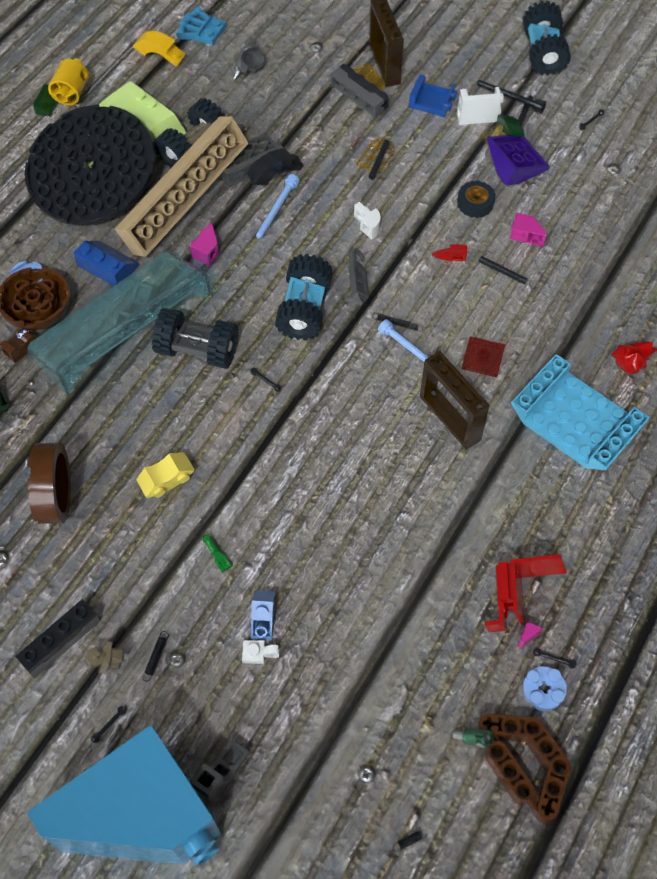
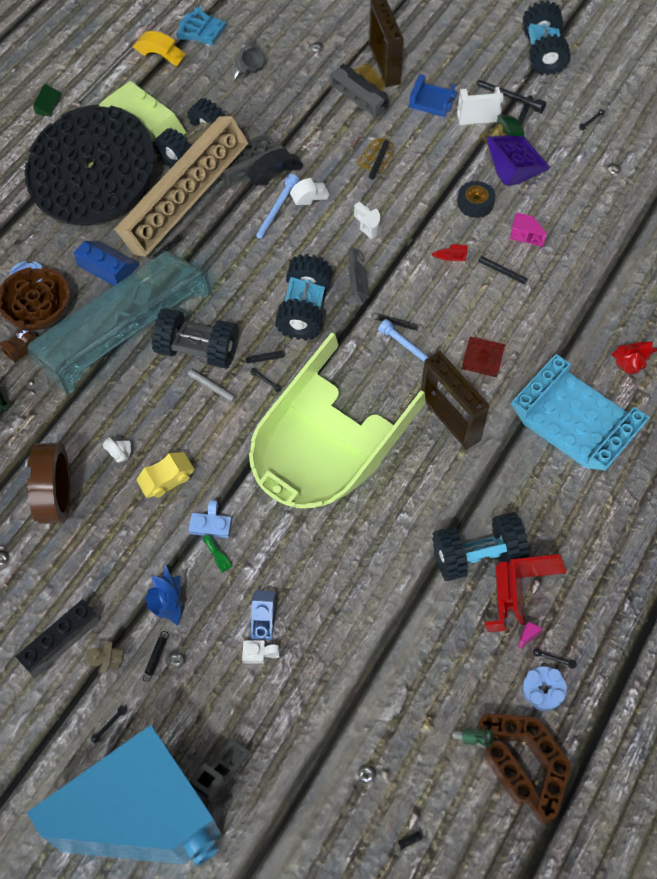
yellow cylinder [48,58,90,106] -> none
dark pink slope [190,223,219,266] -> none
none -> white piece [103,437,131,463]
none -> blue hair [145,564,184,626]
none -> black piece [148,231,186,264]
none -> light grey piece [188,369,236,403]
none -> light blue plate [189,500,232,538]
none -> black wheel [246,351,284,364]
none -> yellowish green windscreen [249,333,426,508]
none -> white brick [290,178,330,205]
none -> black plate [432,512,530,582]

